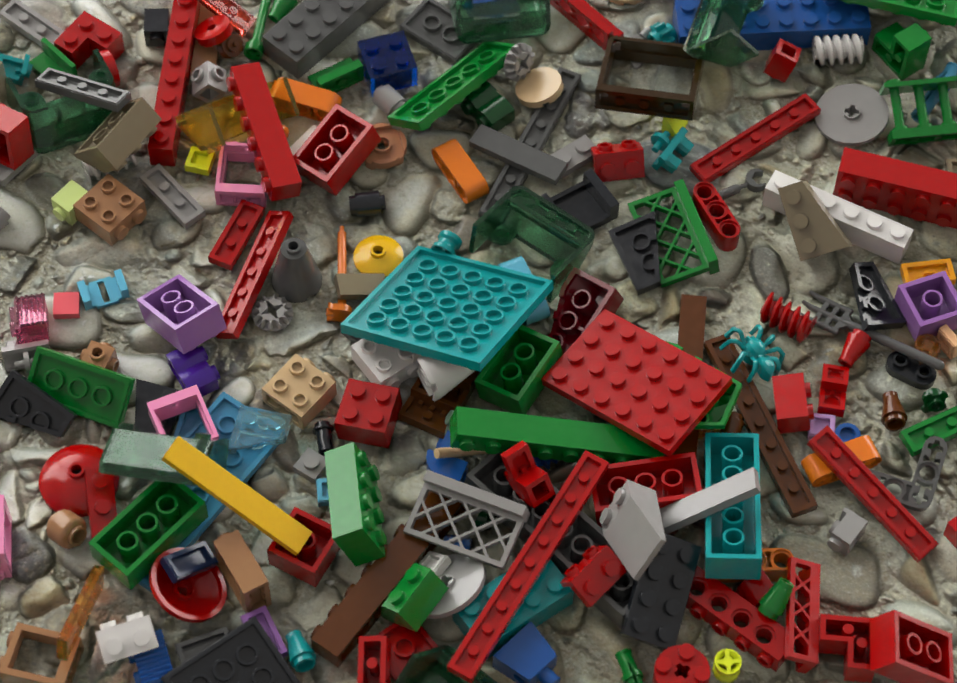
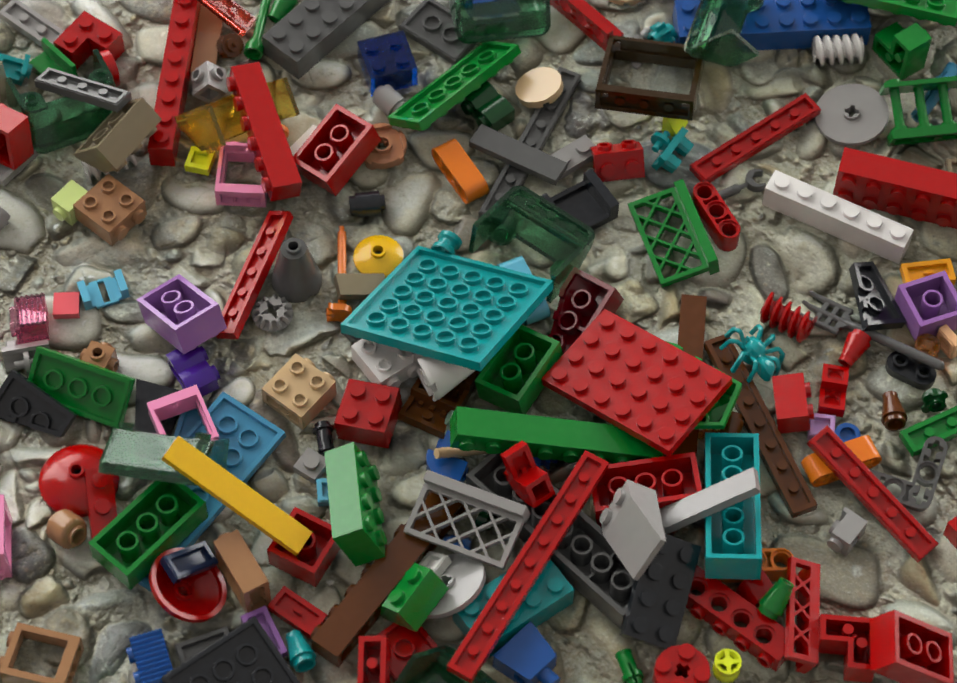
clear orange tile [57,565,104,661] -> none
white bracket [95,611,159,664] -> none
light grey plate [139,164,206,229] -> none
black brick [144,8,170,47] -> none
red piece [194,15,233,47] -> none
red plate [208,199,265,271] -> none
clear light blue wing [227,405,292,454] -> none
orange beam [271,77,342,122] -> none
green panel [307,57,364,93] -> none
light grey gear [504,43,535,82] -> none
red bracket [560,545,627,607] -> none
black wing [608,211,662,296] -> none
red brick [763,38,802,83] -> none
dark tan wedge [778,181,853,261] -> none
none -> red plate [267,586,328,639]

